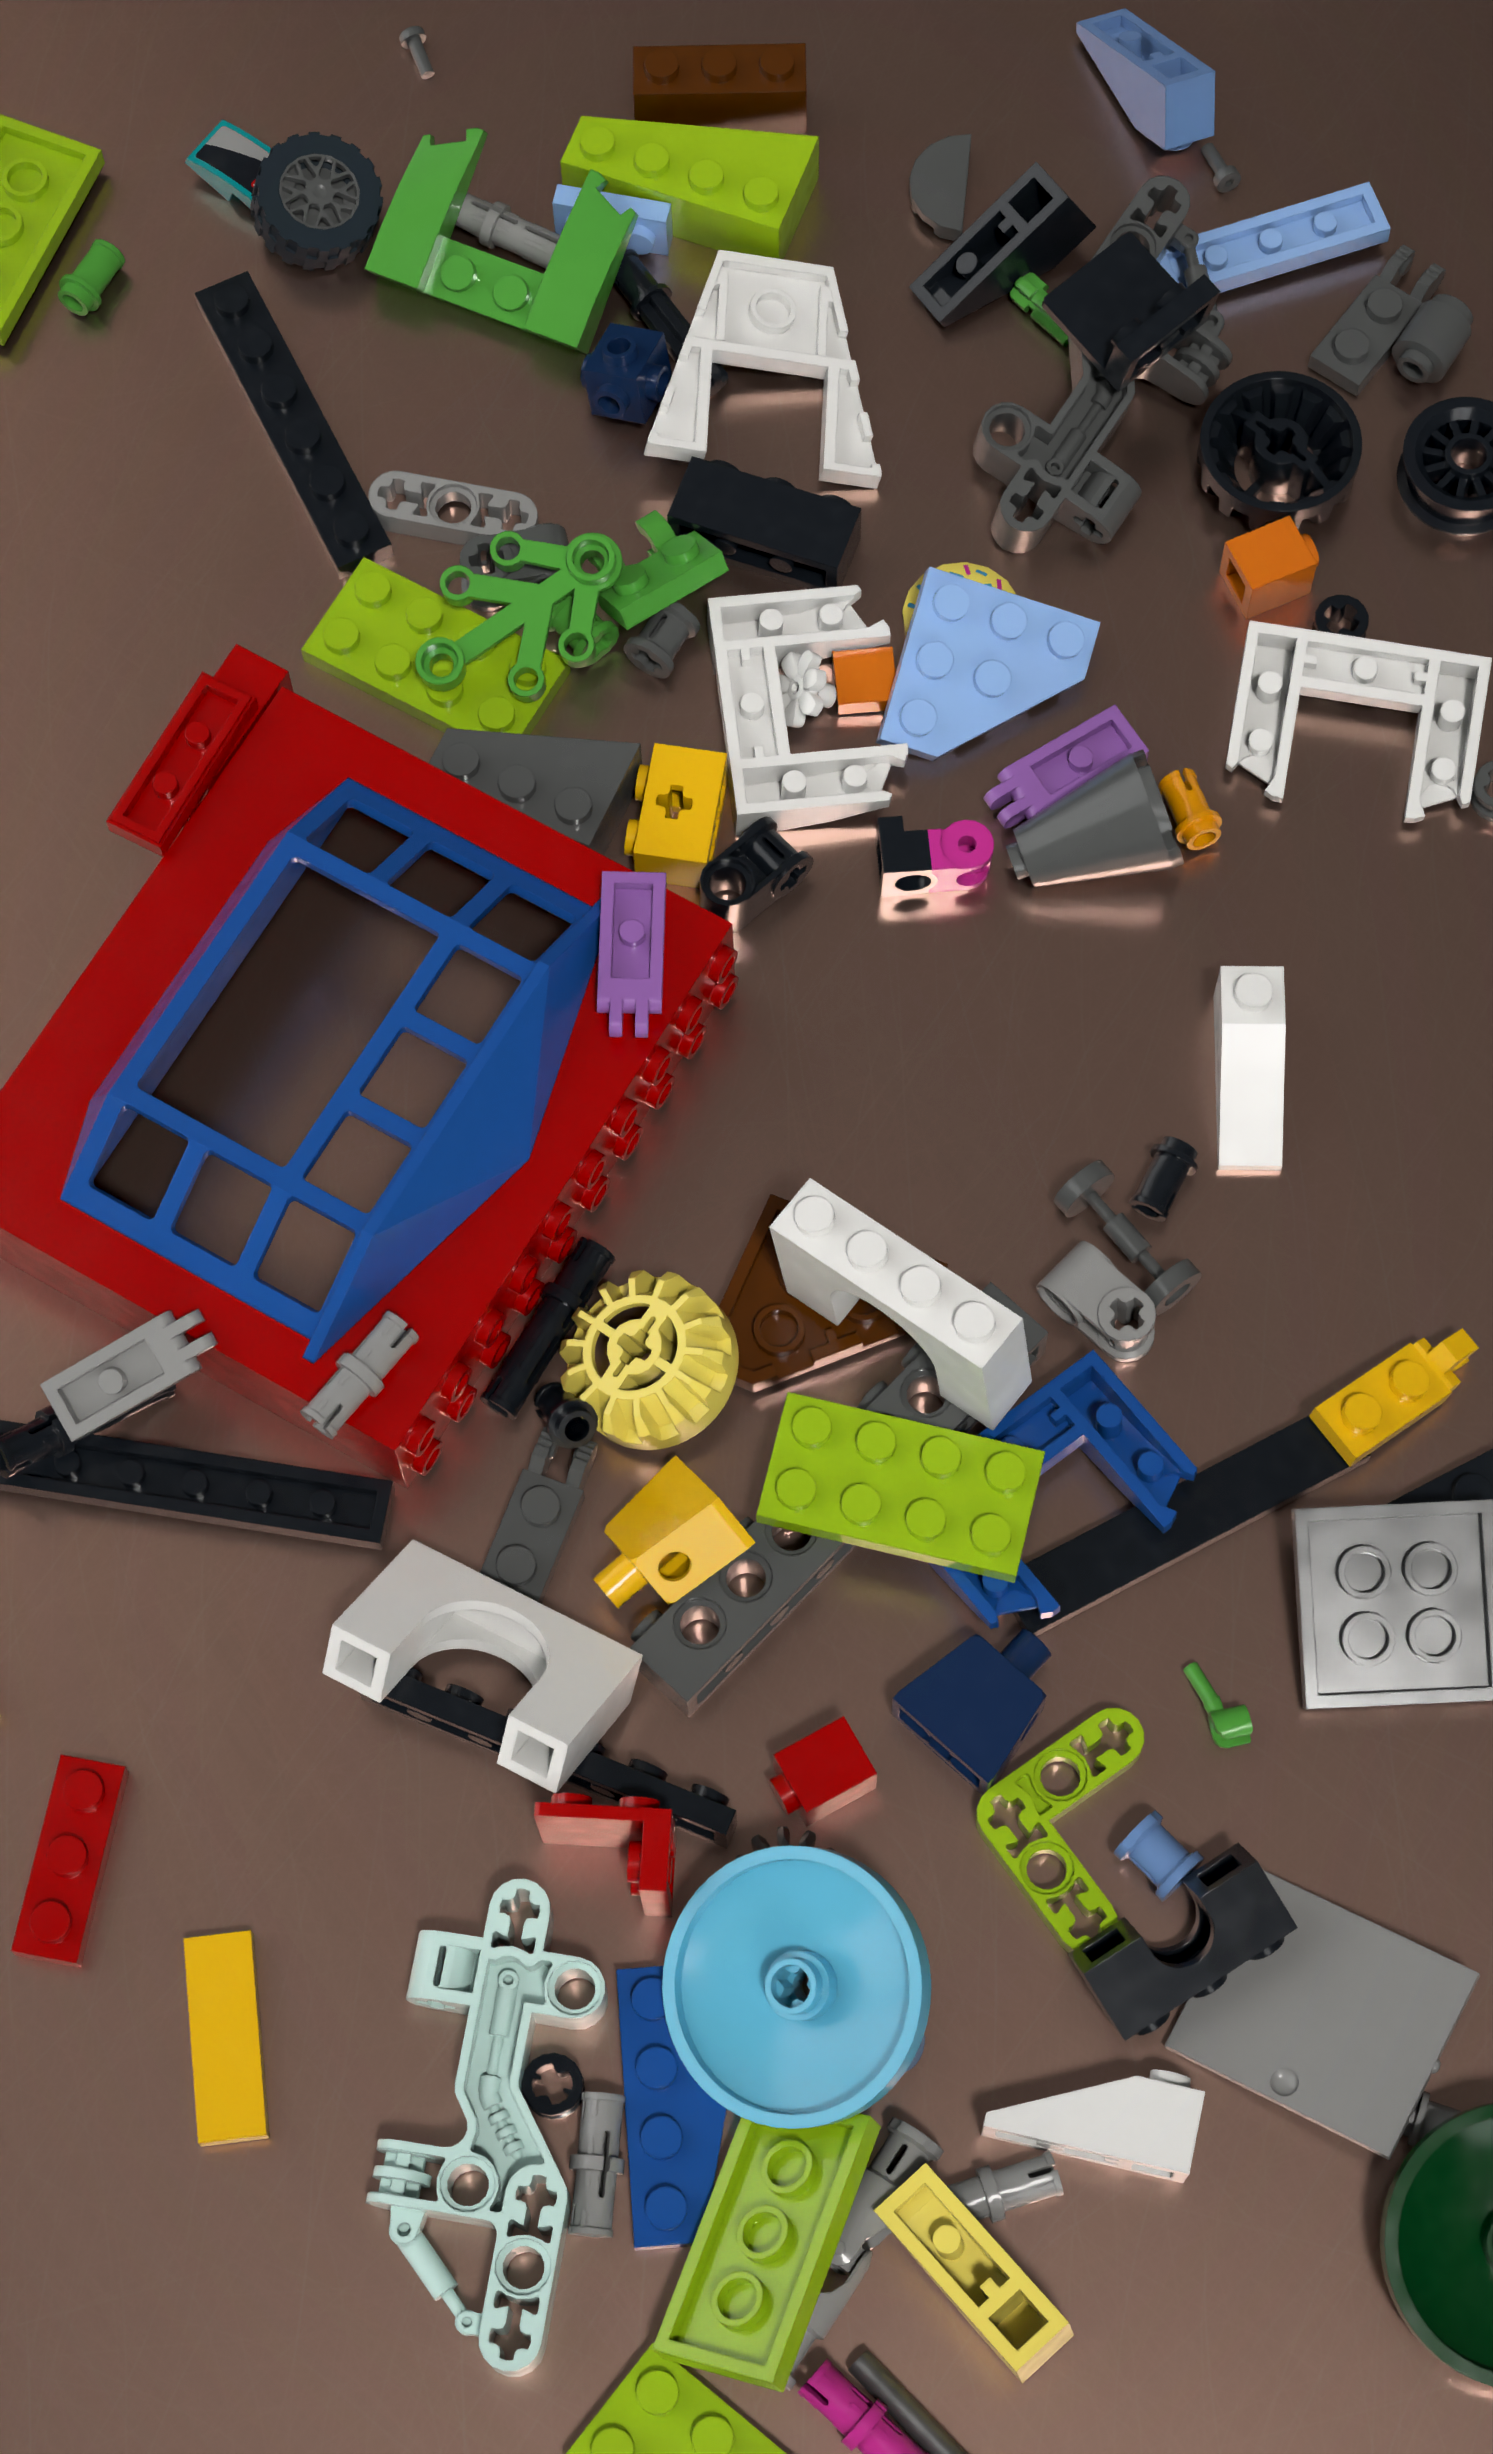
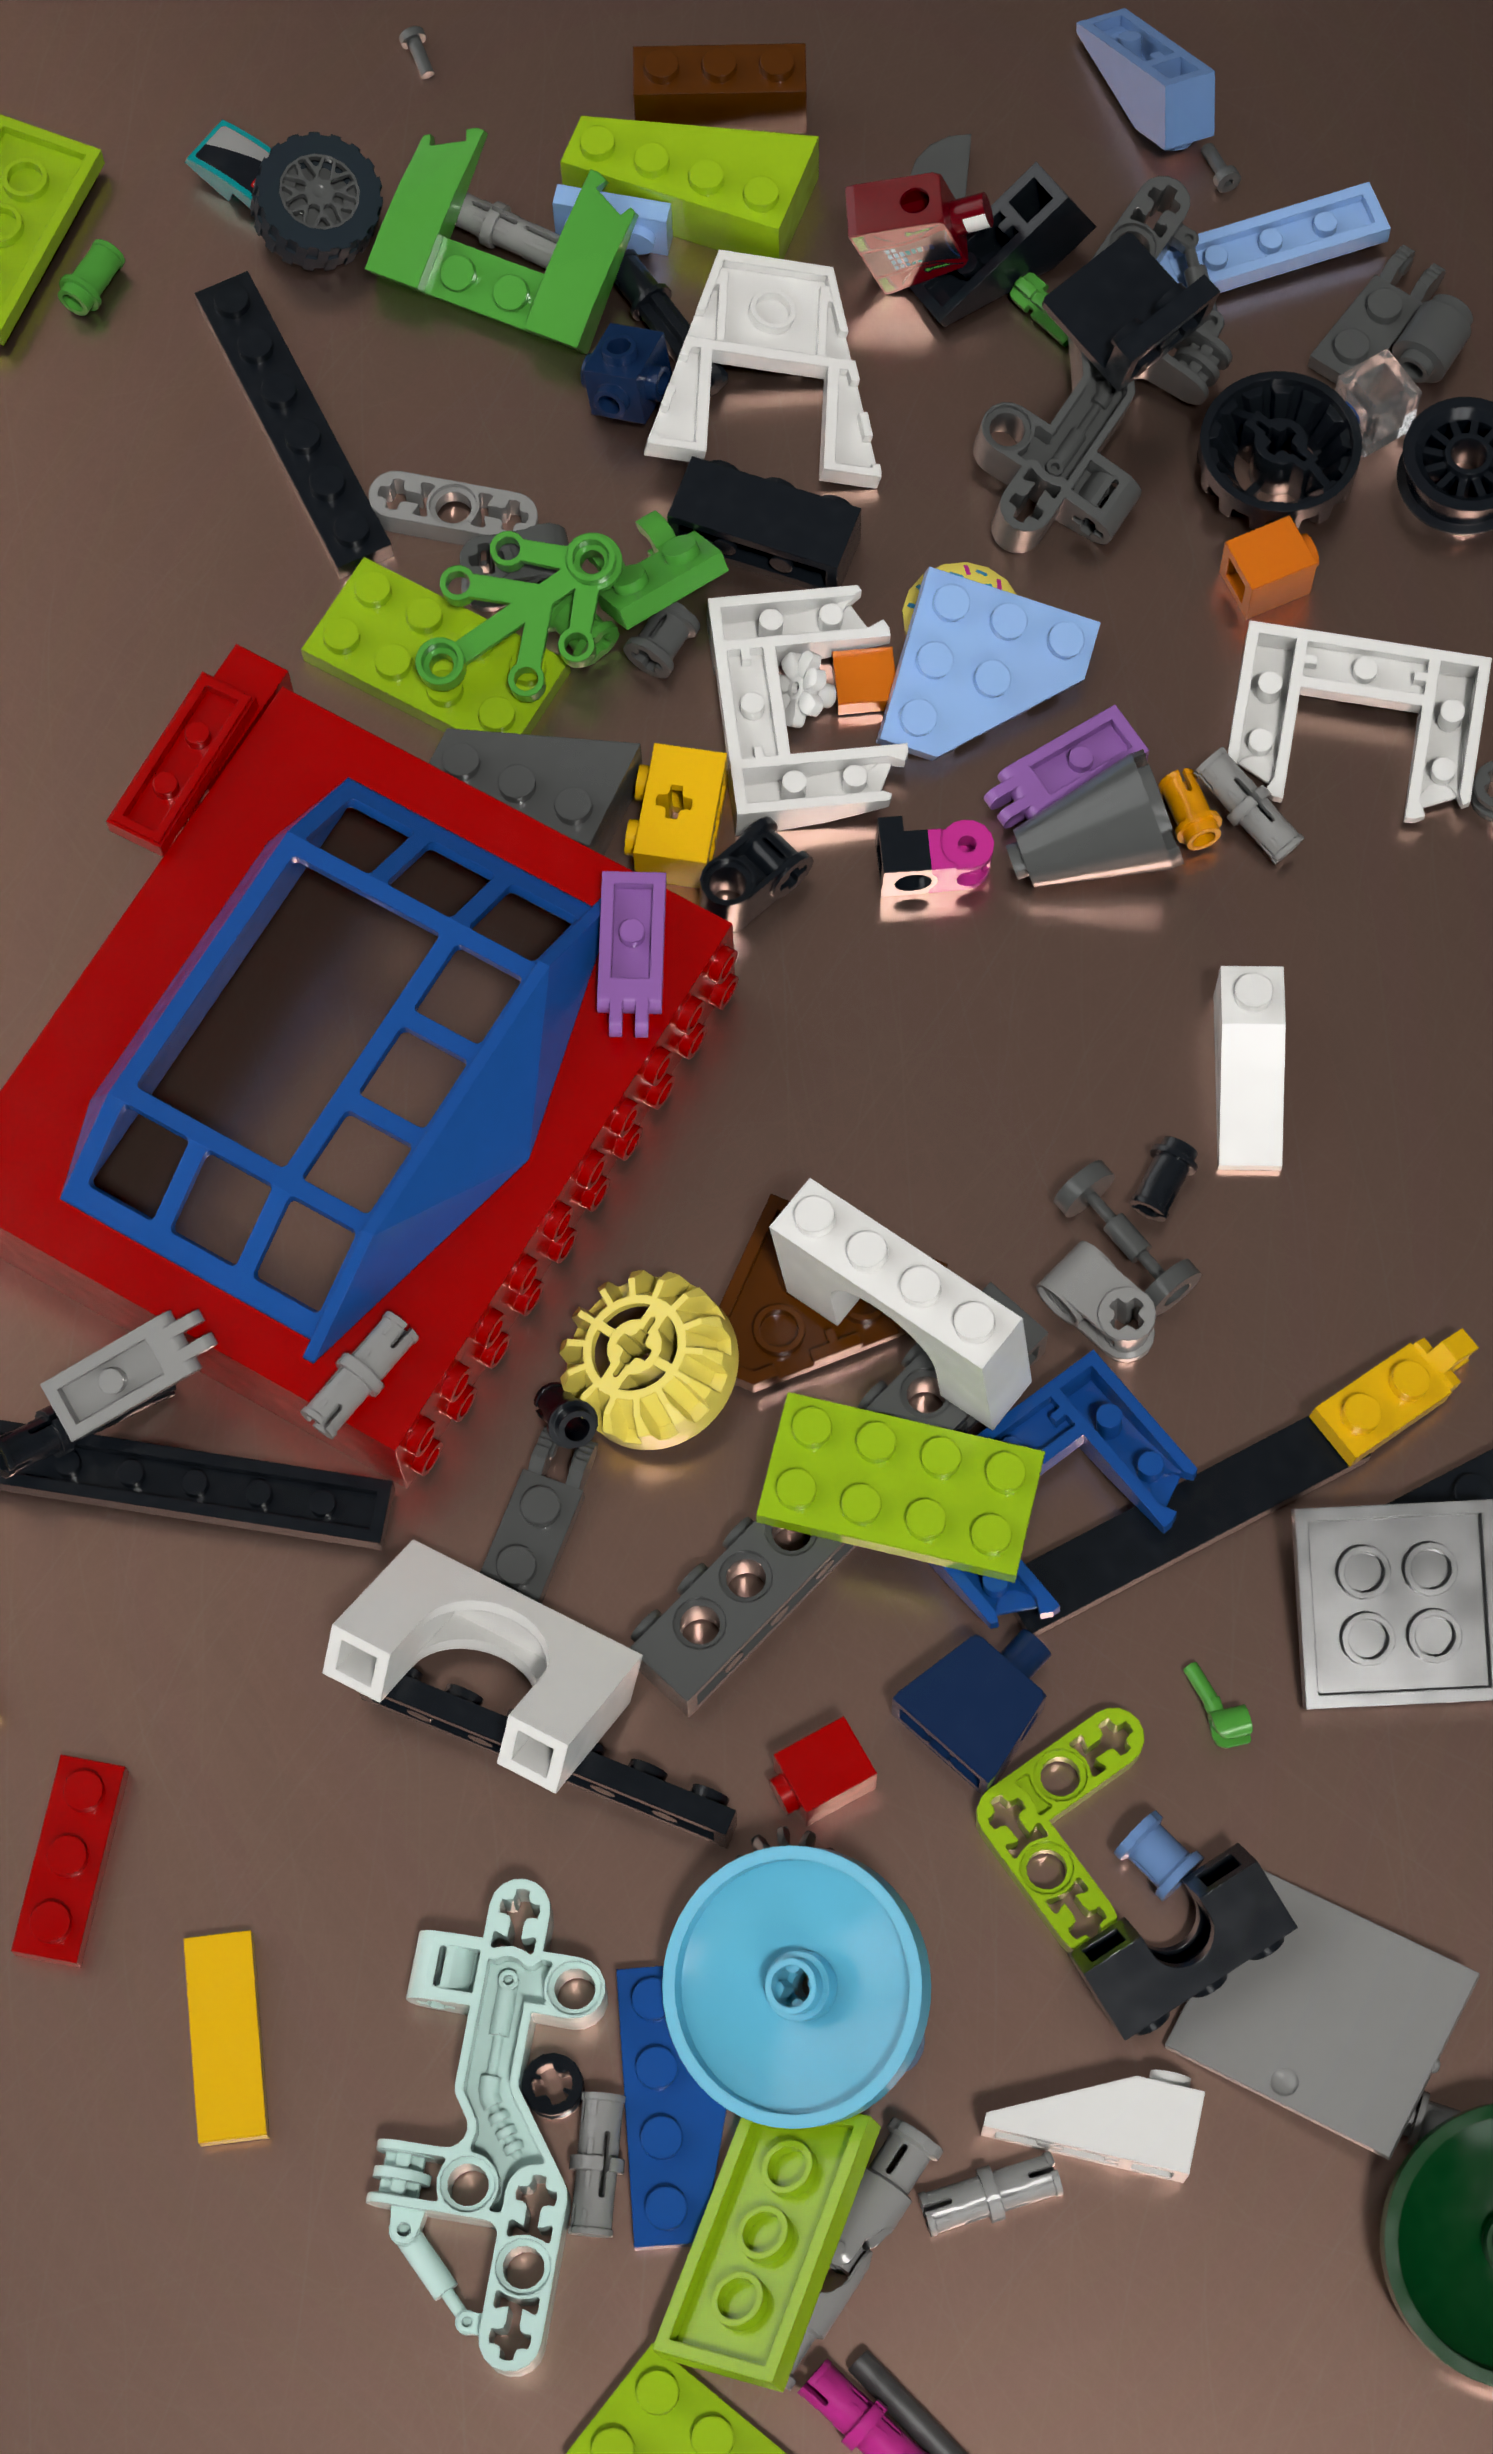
black pin [480,1237,616,1420] -> none
red bracket [534,1793,677,1917] -> none
yellow torso [593,1456,756,1609] -> none
light yellow slope [874,2163,1074,2384] -> none
black bush [1312,595,1369,638] -> none
none -> dark red torso [845,172,993,295]
none -> light grey pin [1193,747,1305,865]
none -> clear brick [1335,348,1422,458]

